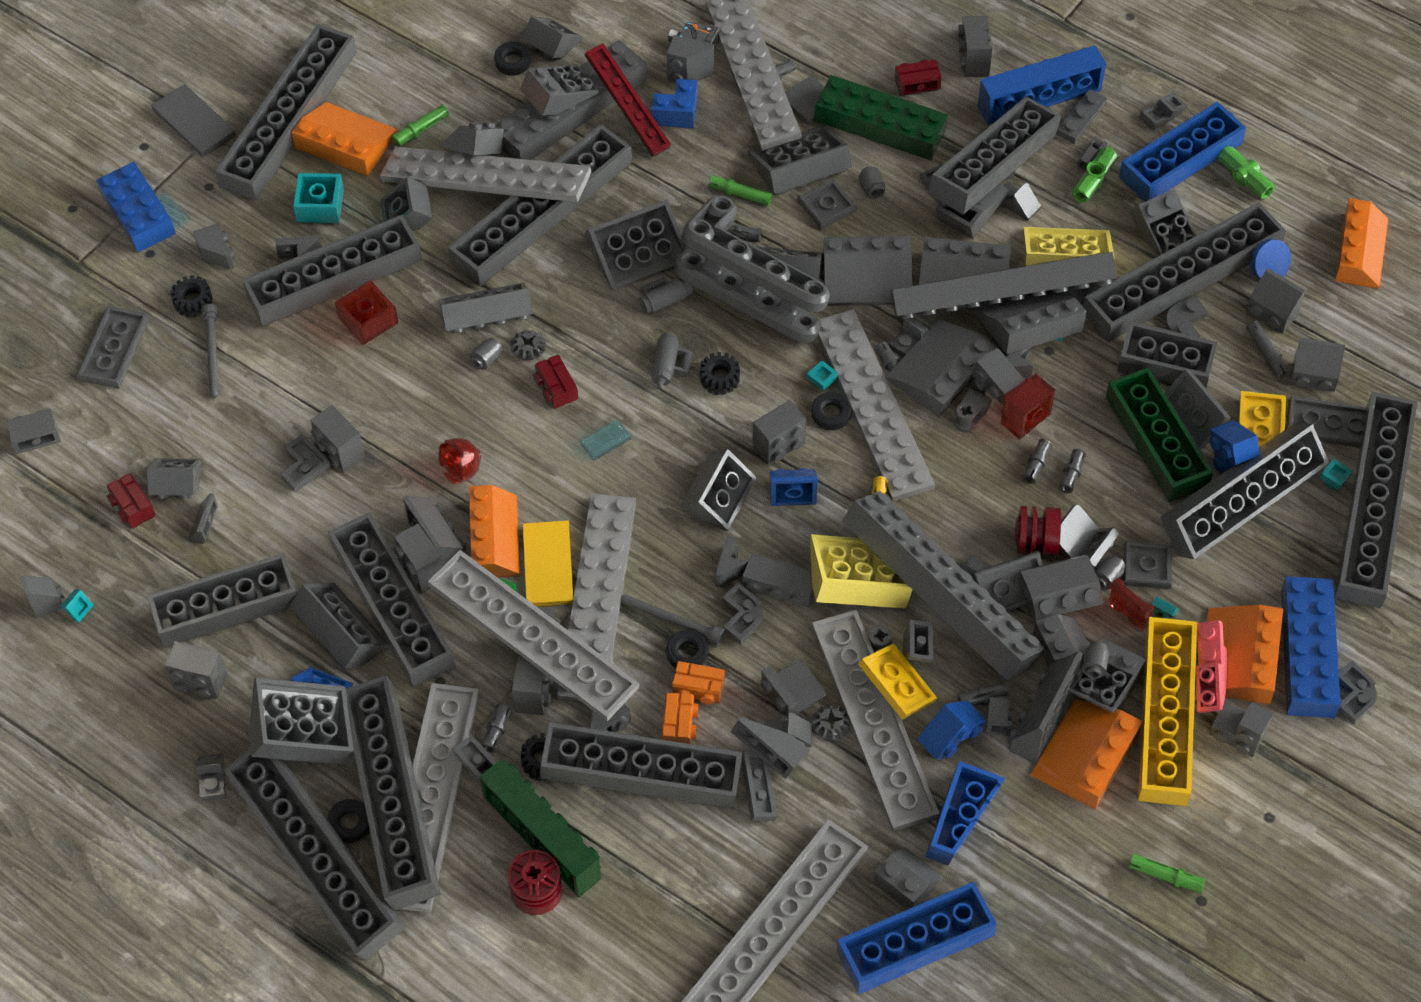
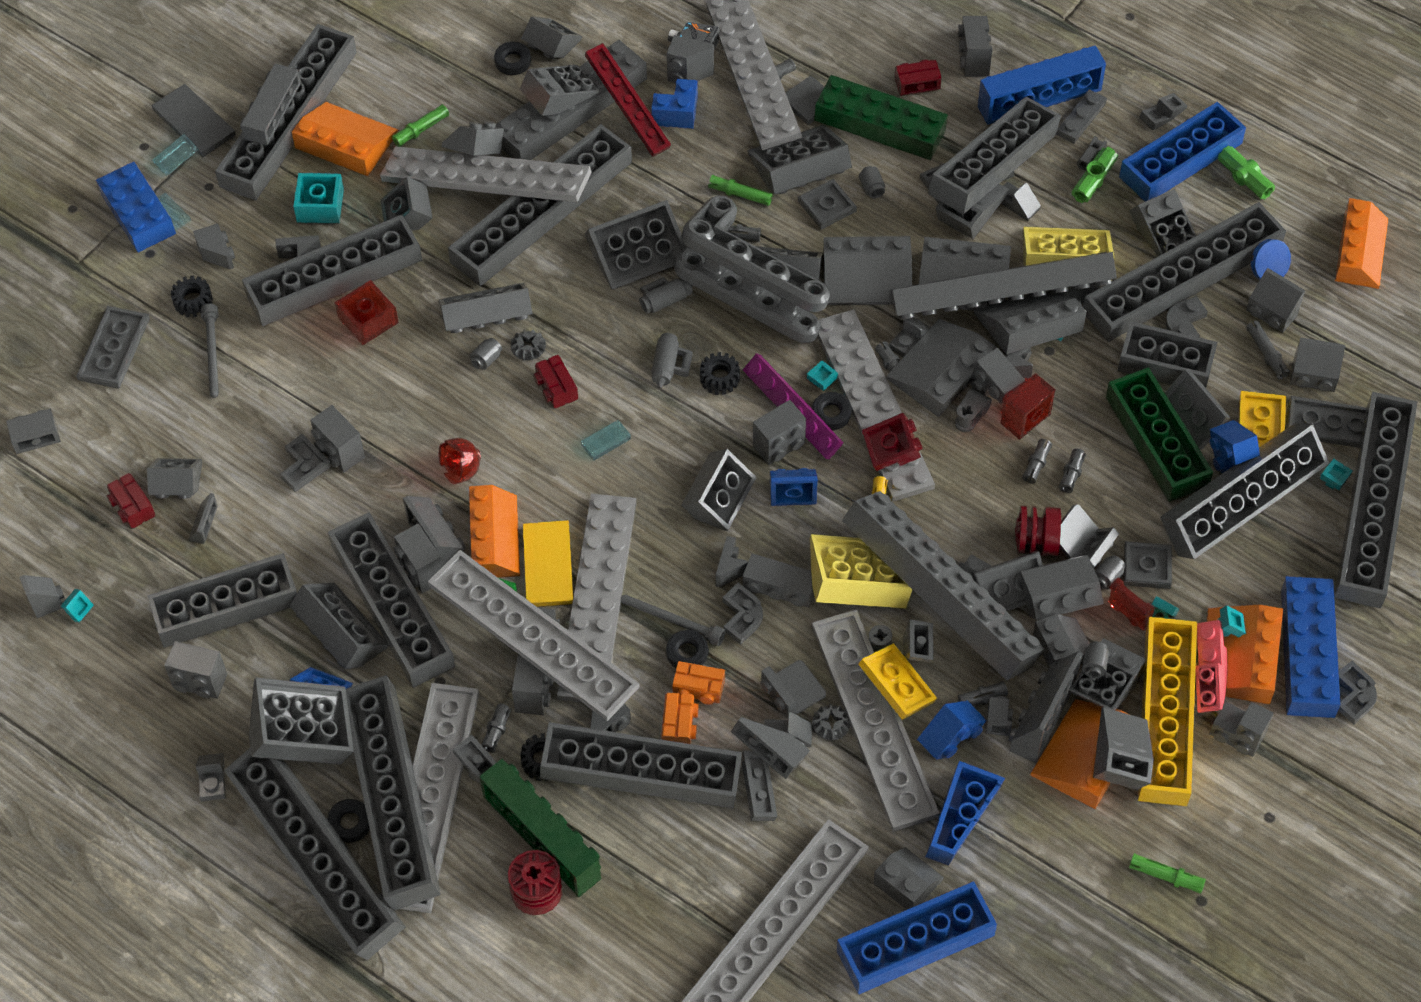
none -> clear light blue tile [152,134,199,176]
none -> dark grey brick [240,64,301,145]
none -> magenta plate [743,353,844,460]
none -> dark red plate [862,413,923,471]
none -> dark grey slope [1093,707,1154,790]
none -> teal tile [1217,605,1246,637]

